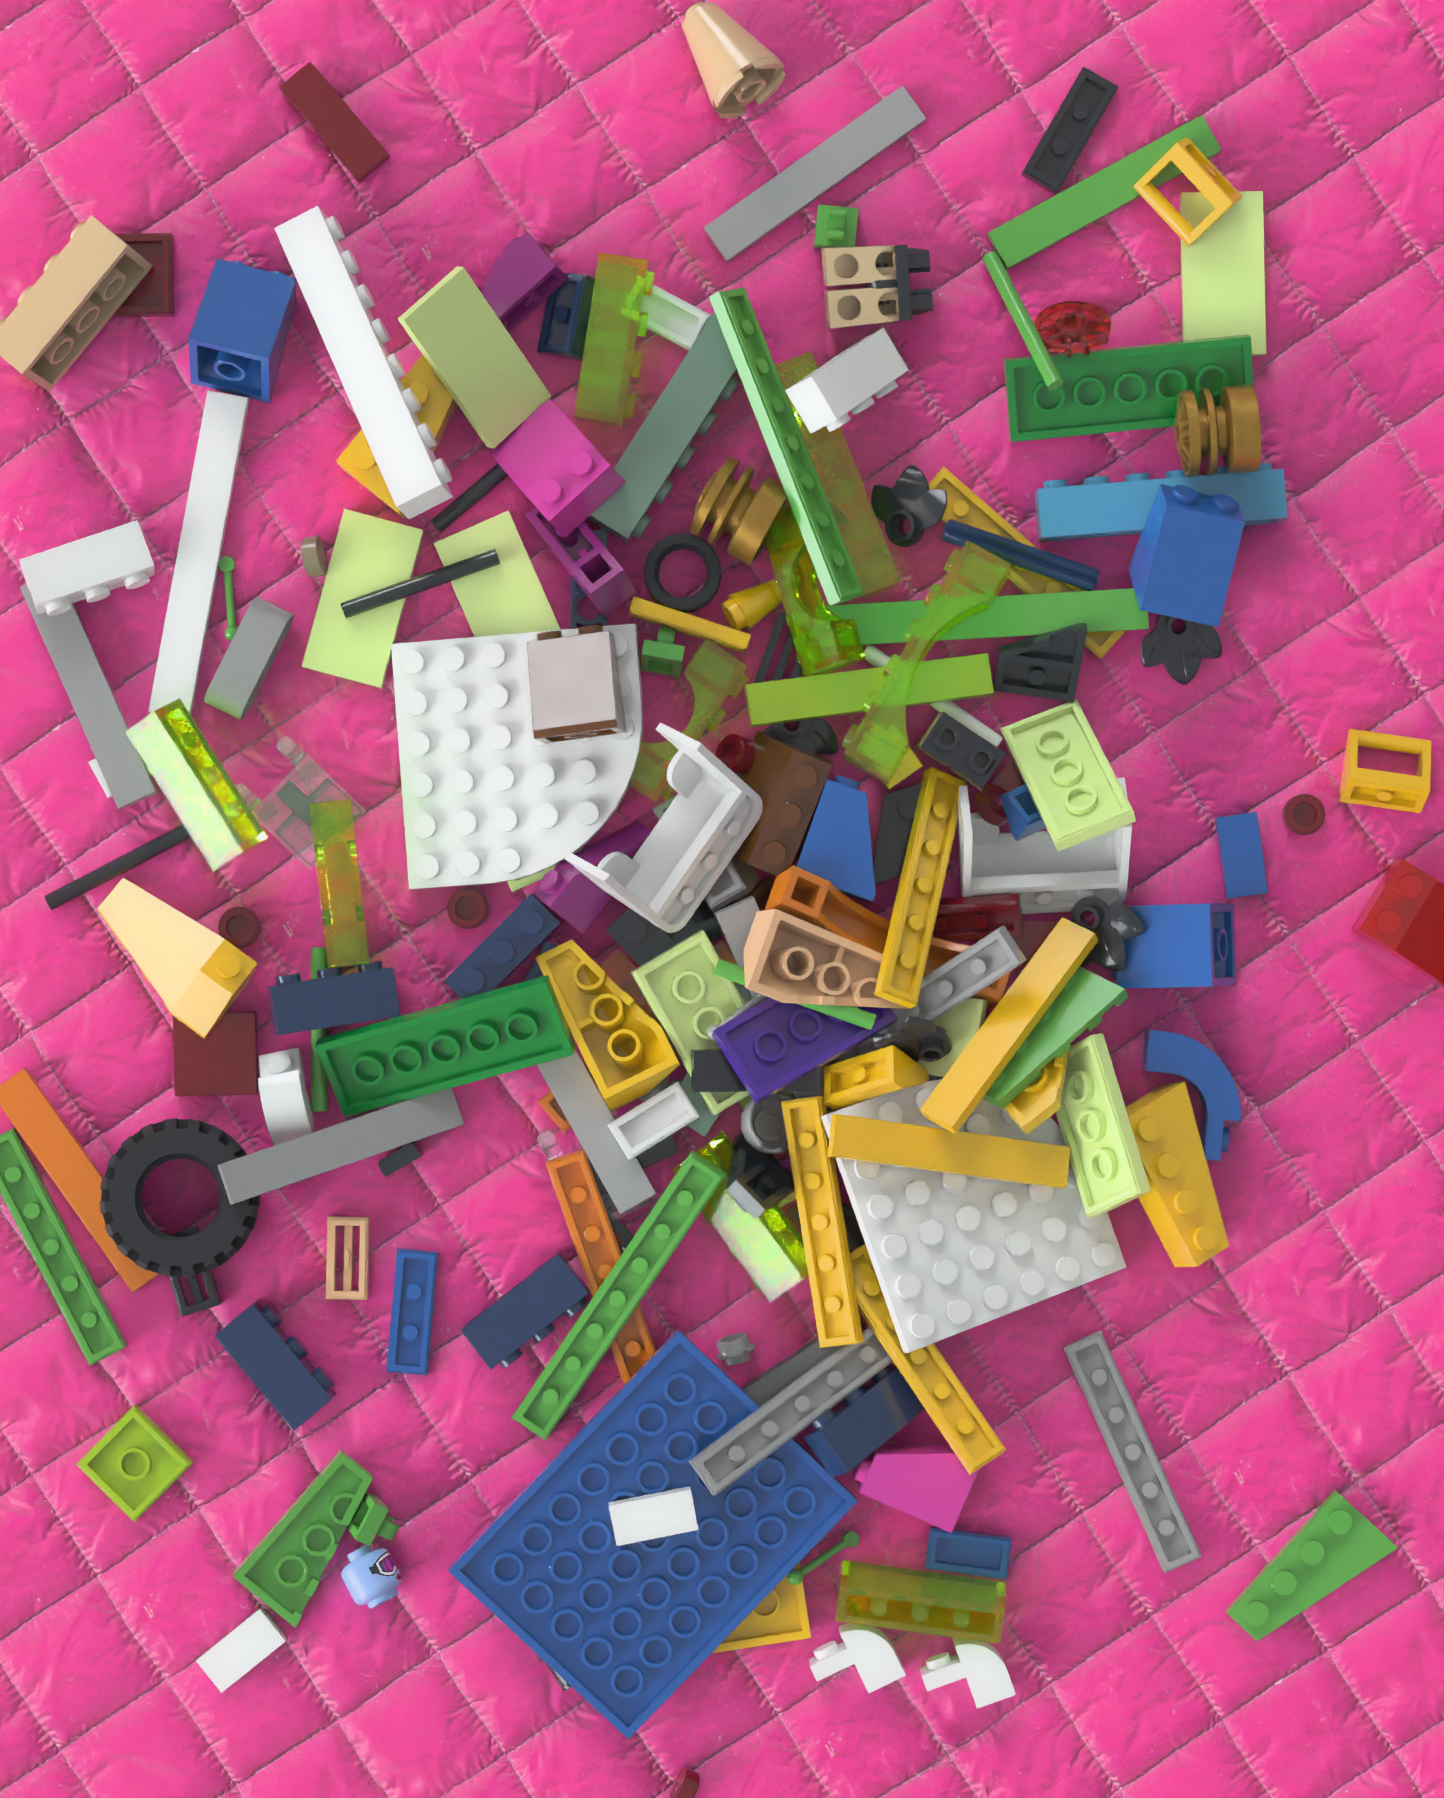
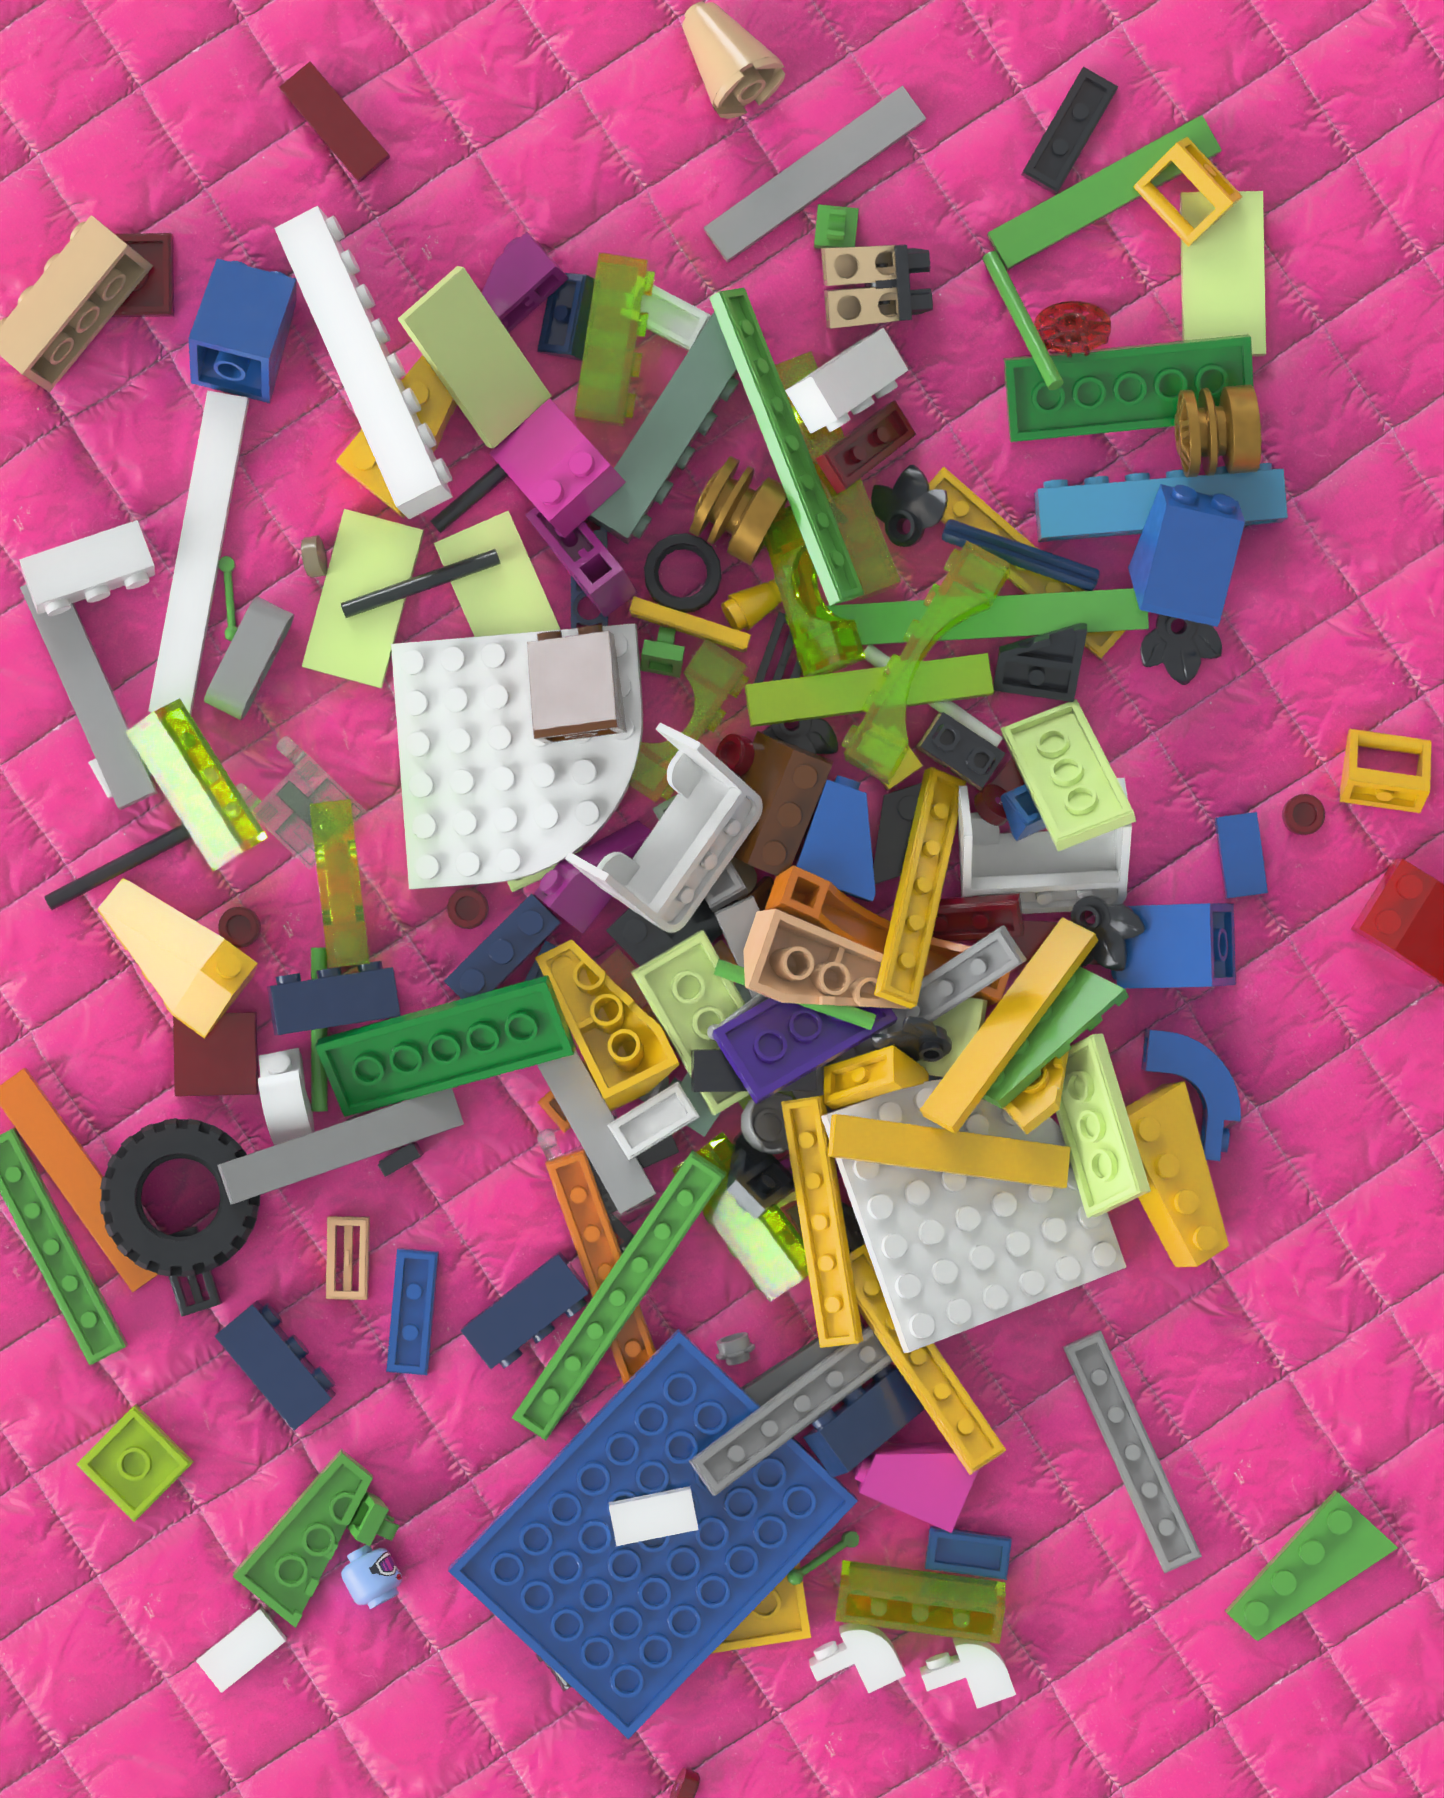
none -> dark red tile [815,400,916,494]

